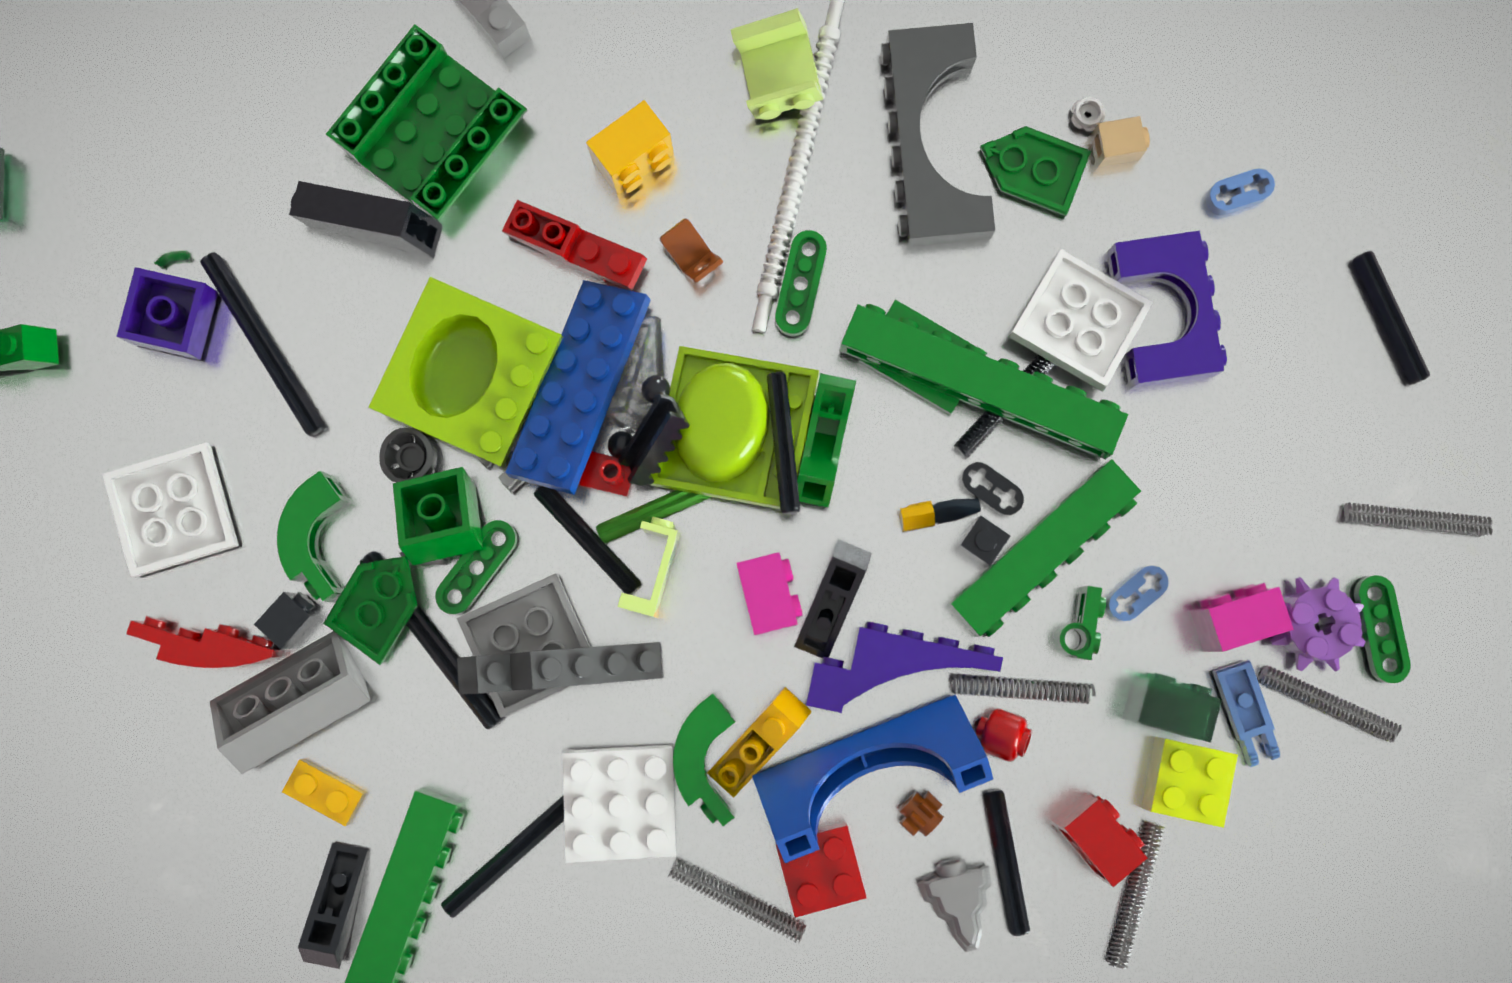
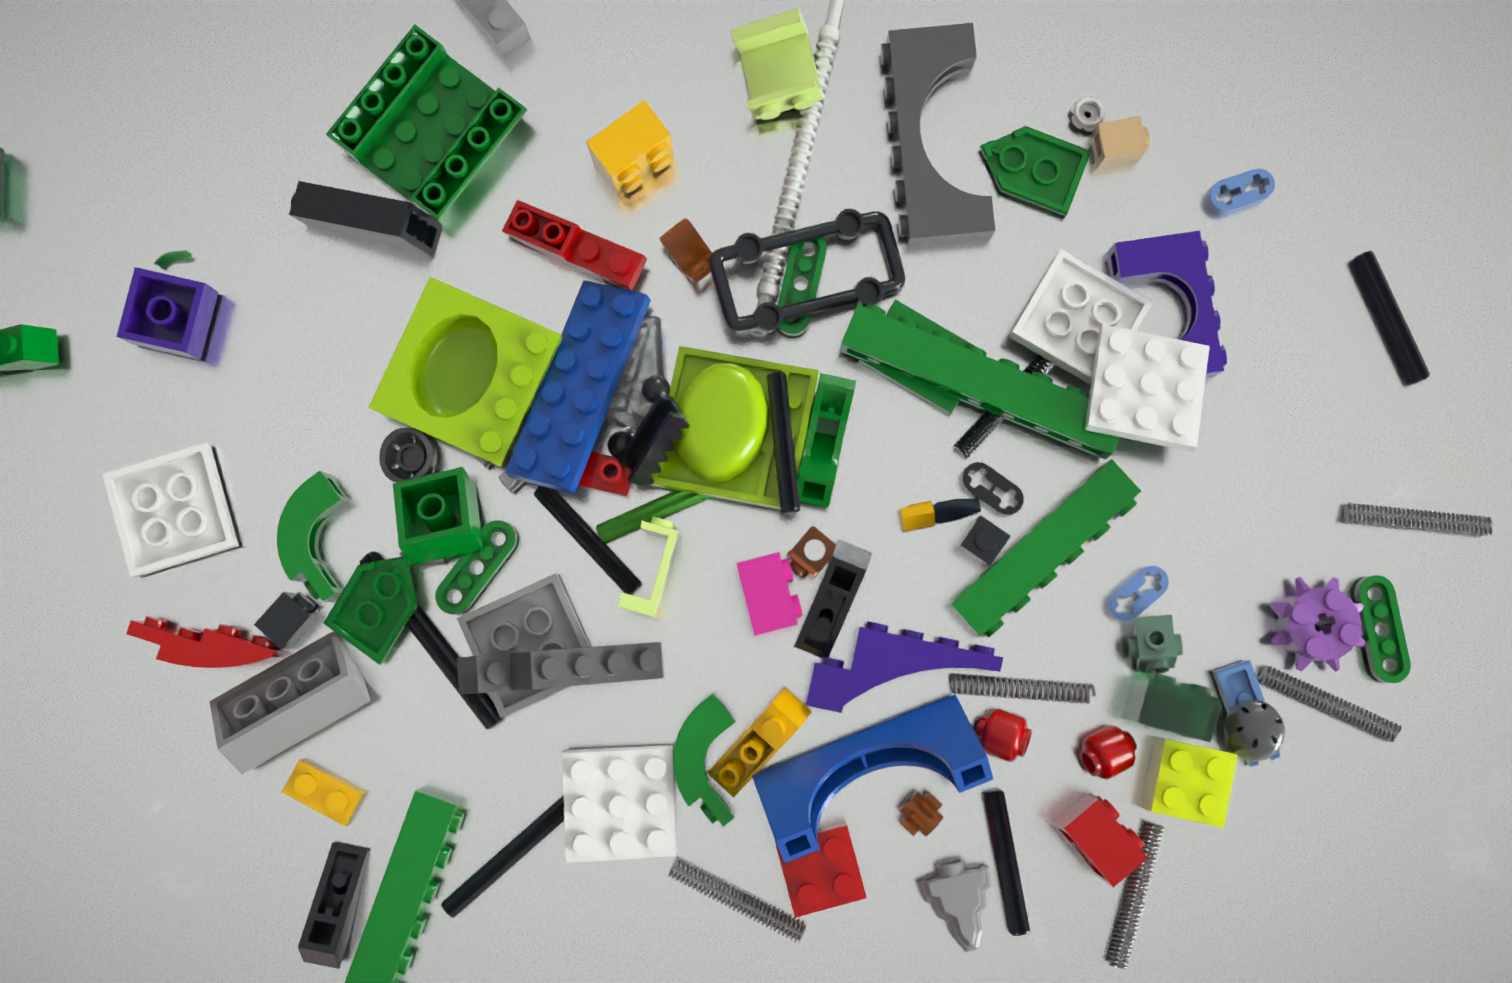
black axle [200,252,325,436] -> none
green plate [1054,586,1106,660] -> none
dark pink brick [1190,582,1294,652] -> none
none -> black bar [709,209,906,333]
none -> dark orange bracket [786,526,836,579]
none -> red head [1080,725,1137,780]
none -> white plate [1085,324,1209,452]
none -> sand green brick [1128,615,1183,674]
none -> dark grey helmet [1224,700,1285,761]

